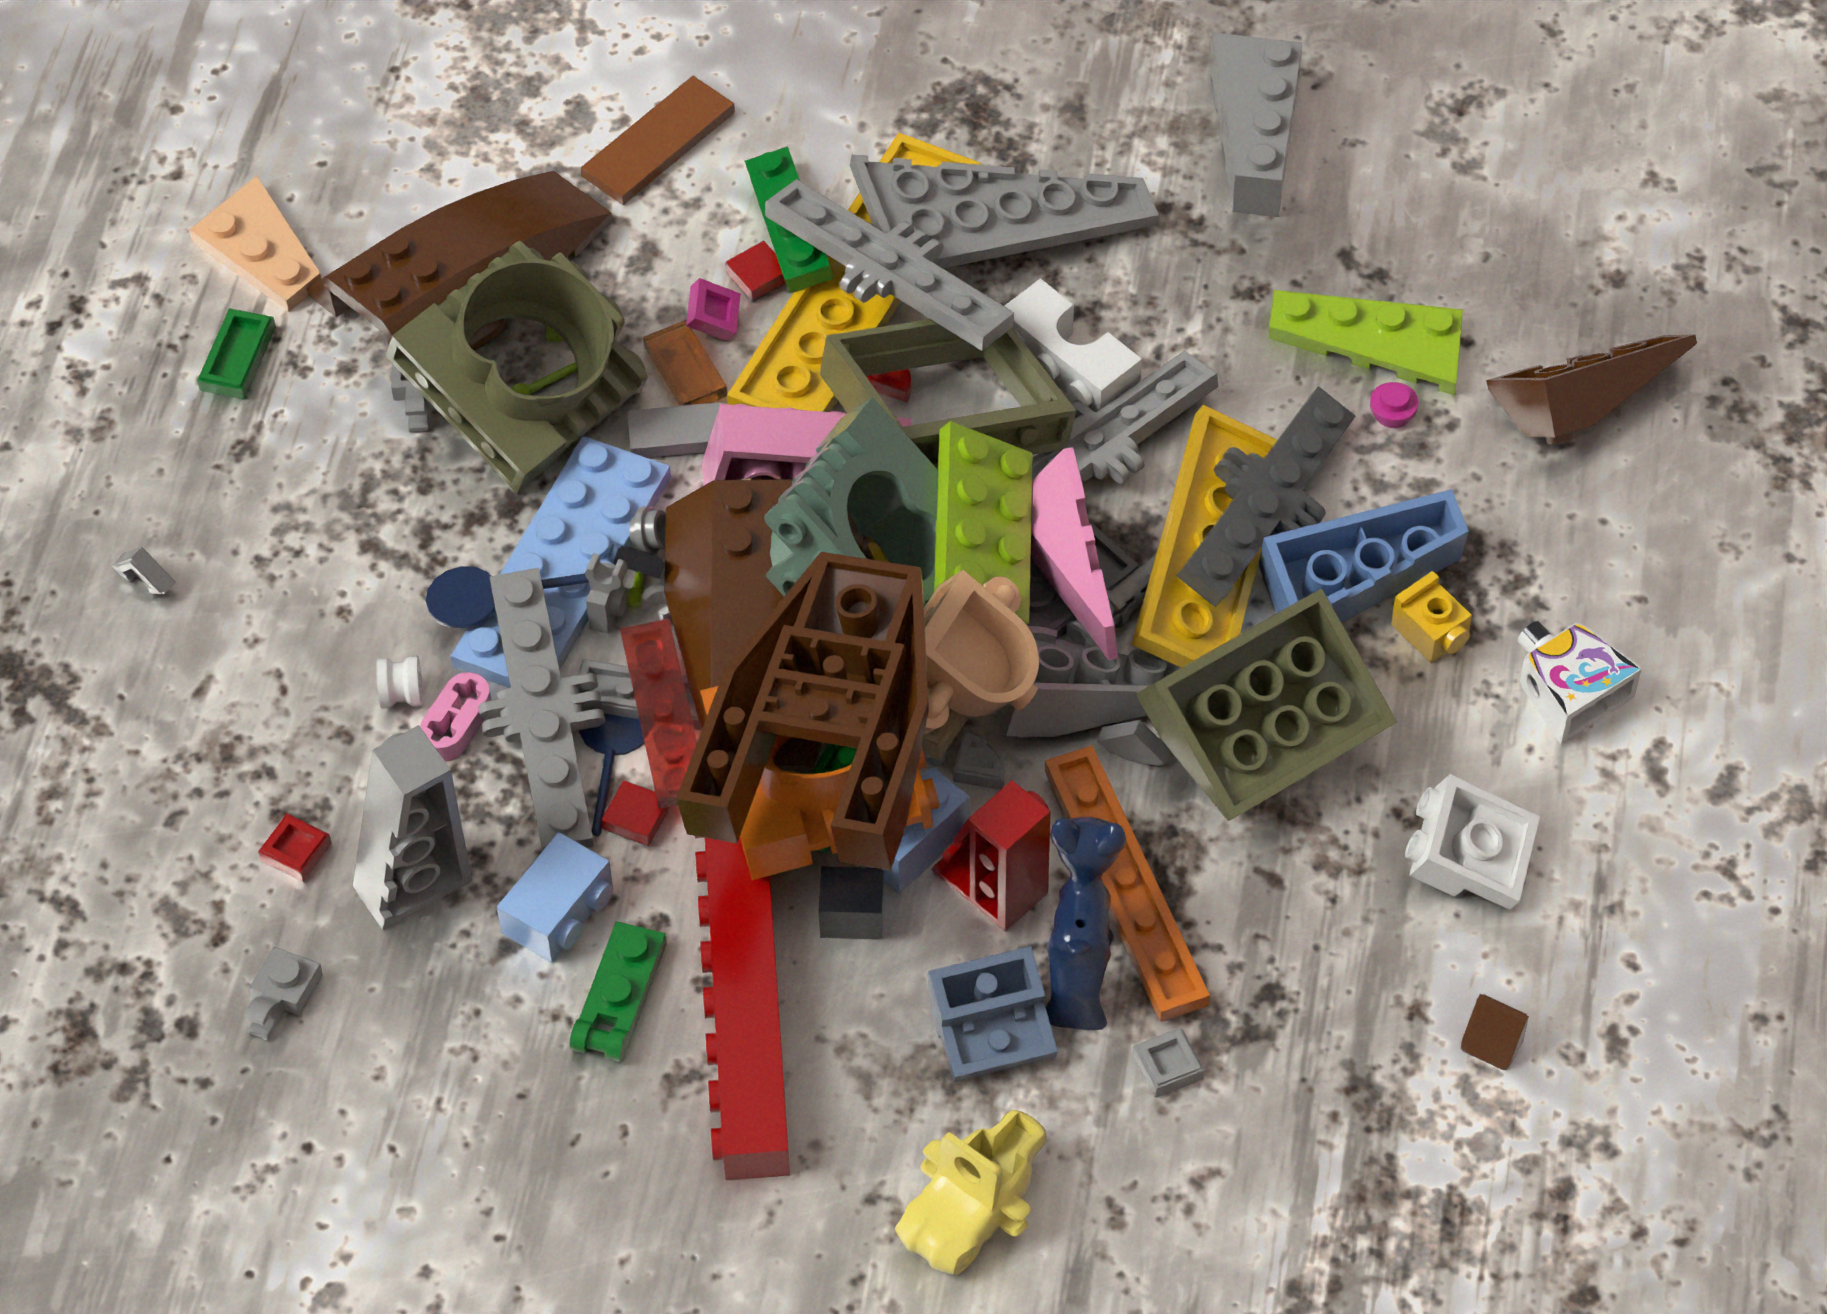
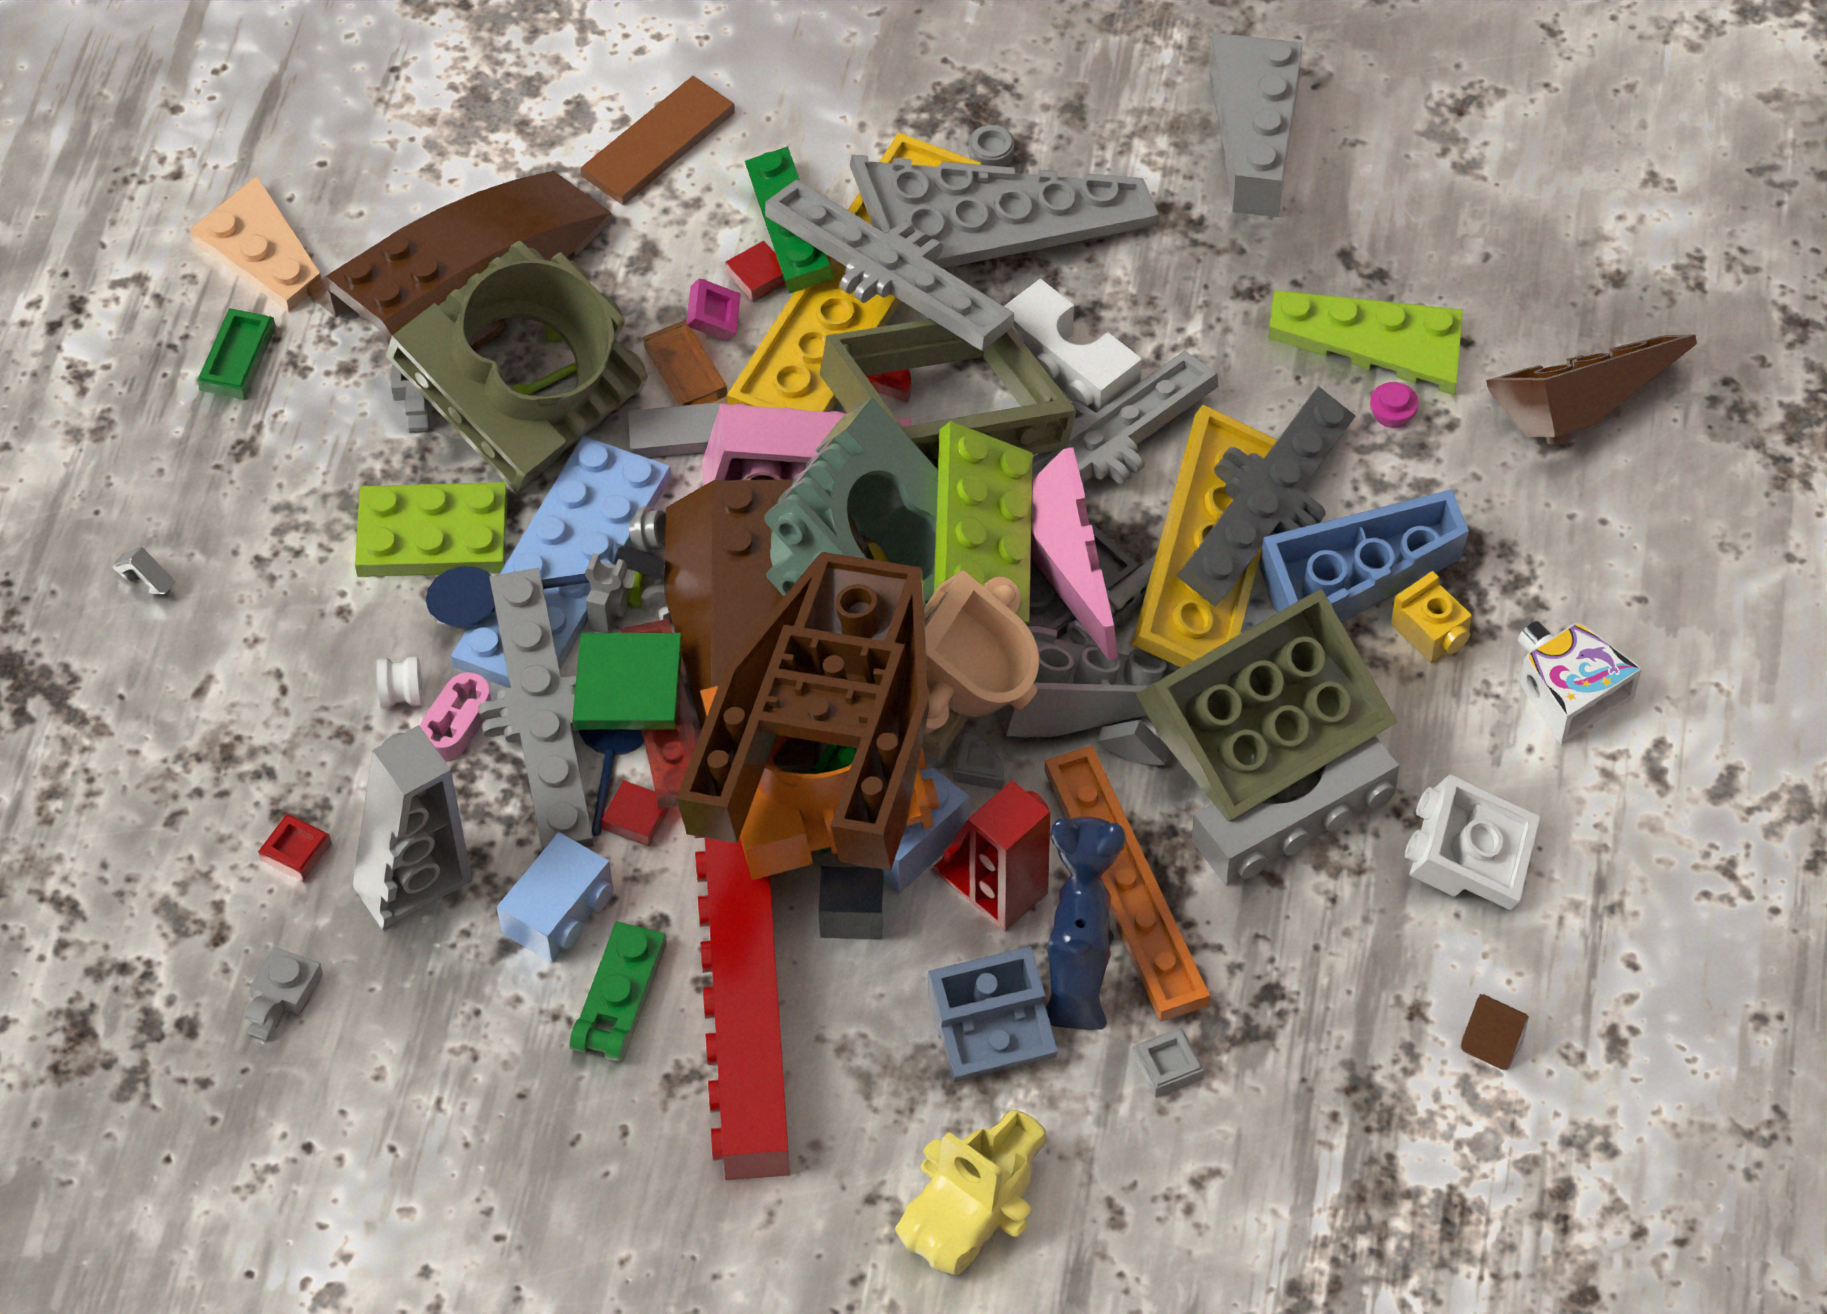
none -> lime plate [355,482,507,577]
none -> green tile [572,633,683,729]
none -> light grey tile [969,125,1014,167]
none -> light grey arch [1192,736,1400,886]

